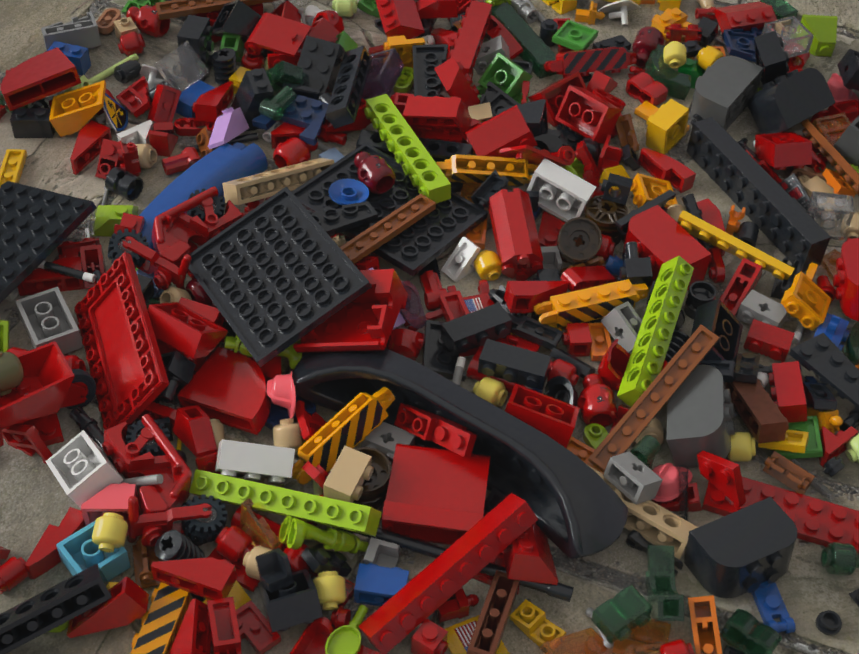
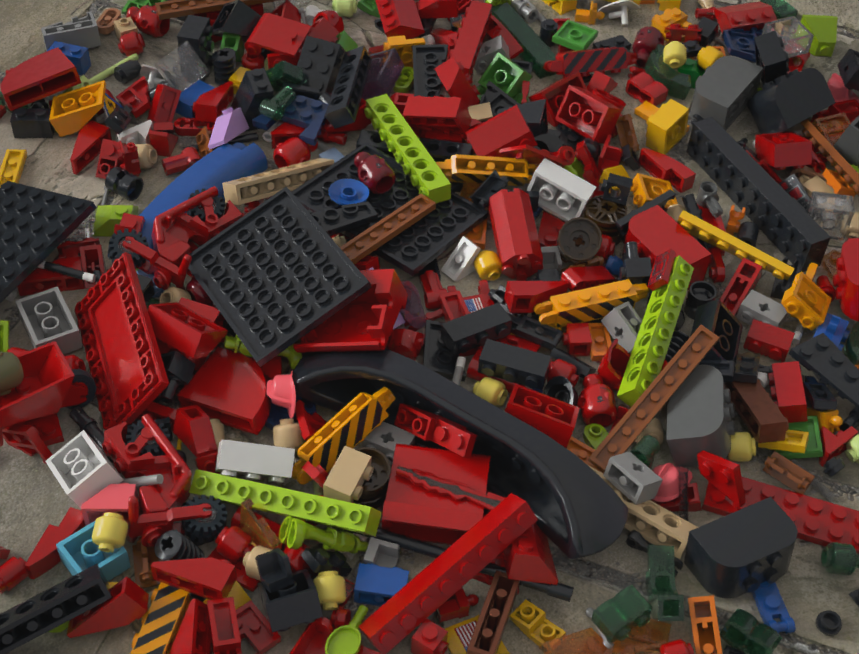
none -> black hinge [104,104,133,135]
none -> red sword [396,466,505,511]
none -> red tile [647,249,676,291]
none -> dark grey axle [696,181,723,218]

